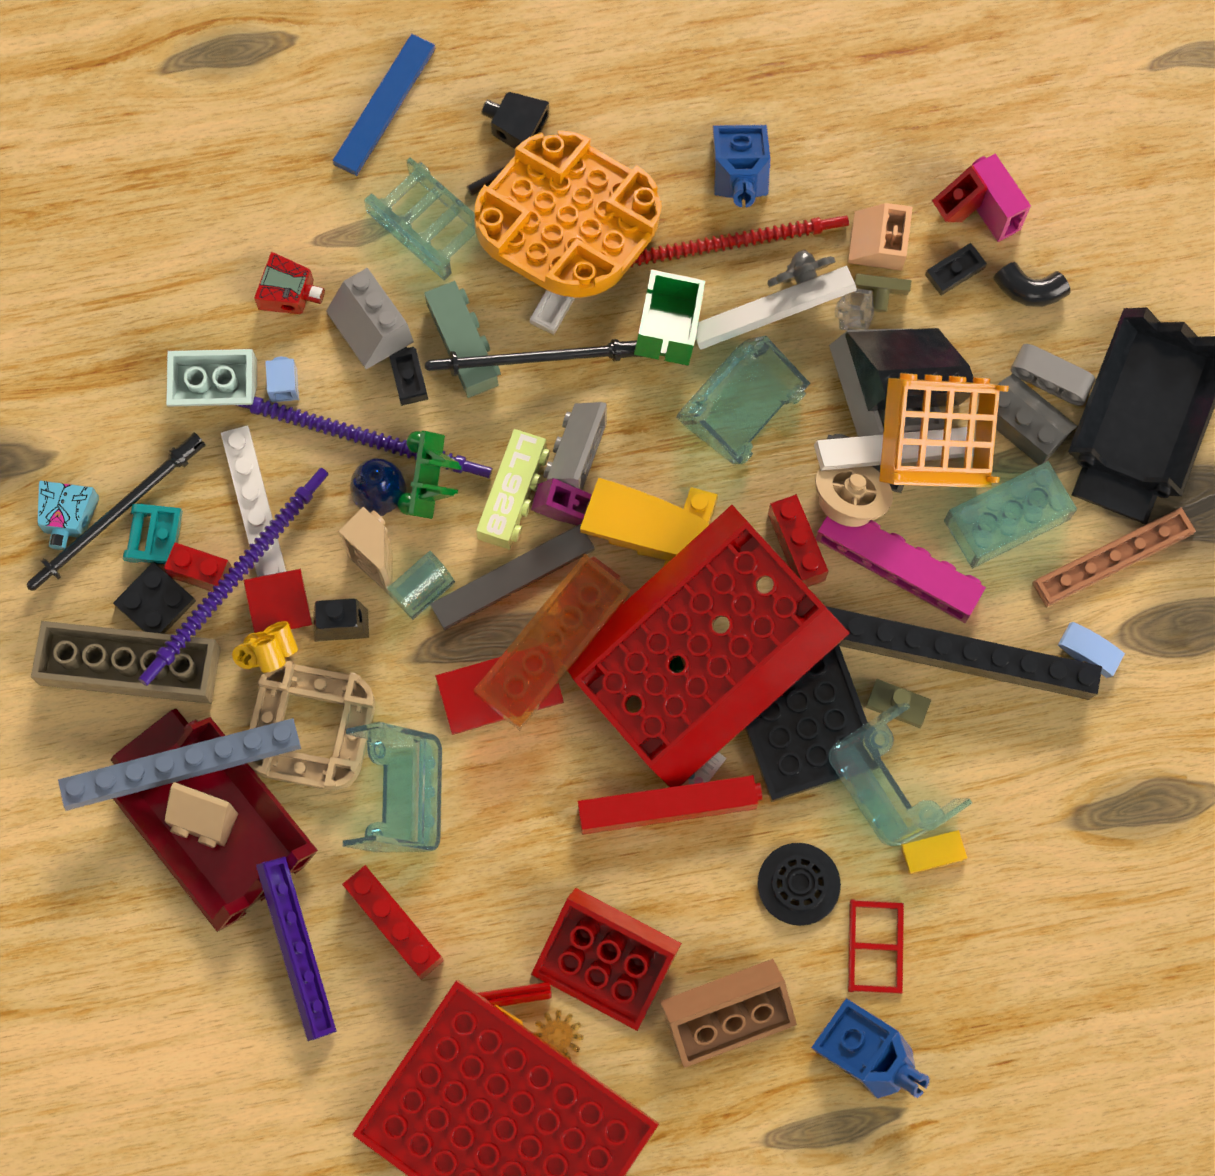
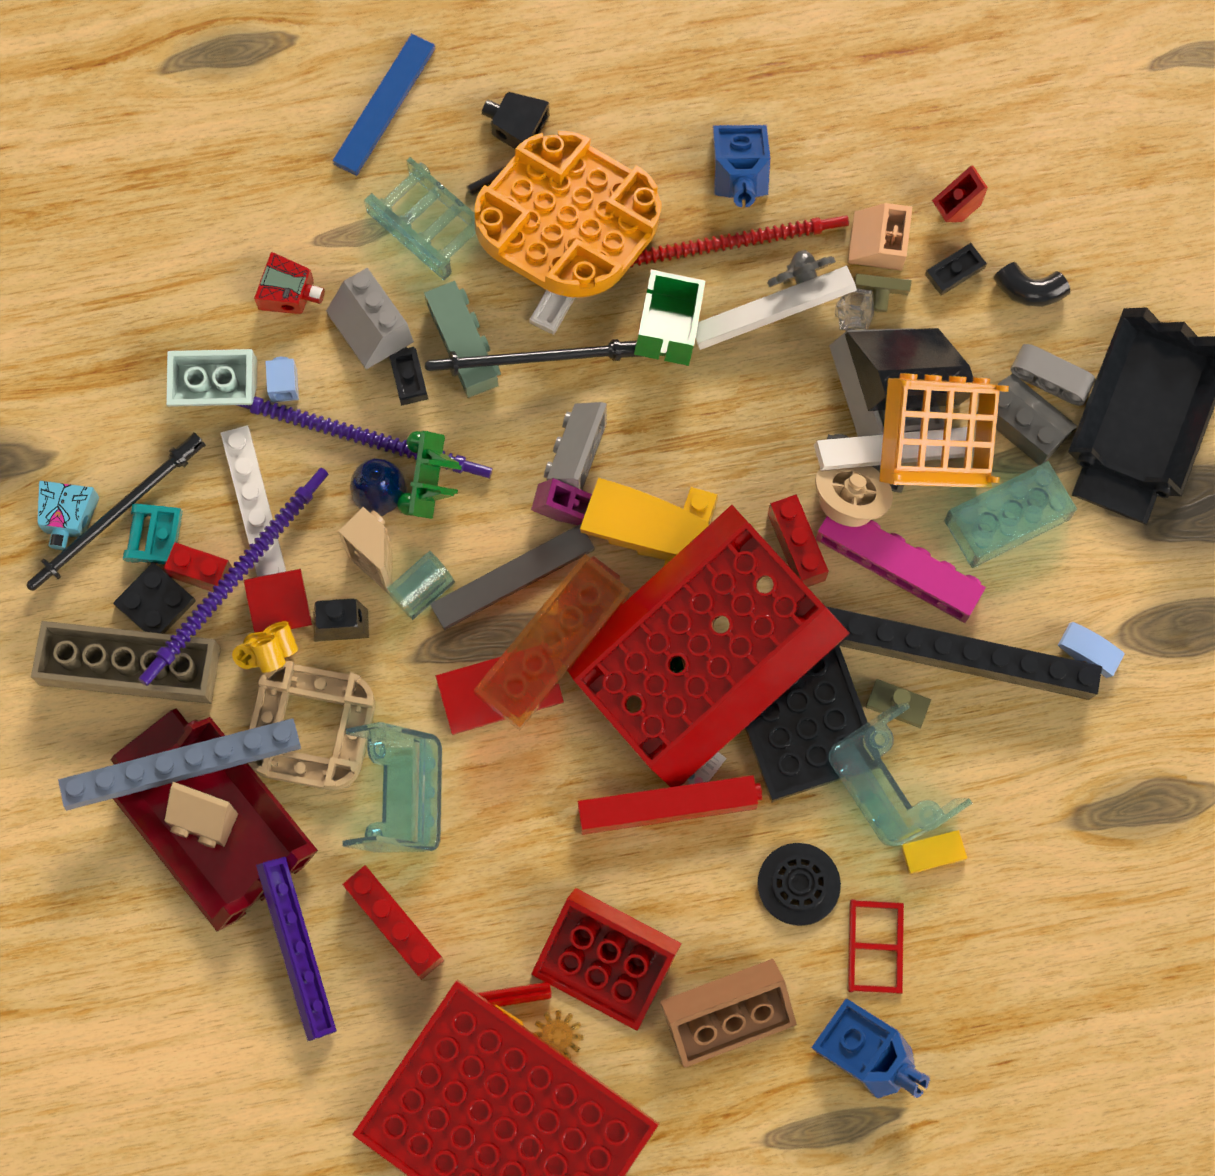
yellowish green brick [476,429,550,550] -> none
clear light blue windscreen [677,336,811,464] -> none
dark pink brick [971,153,1031,242] -> none
nougat tile [1032,507,1196,608] -> none

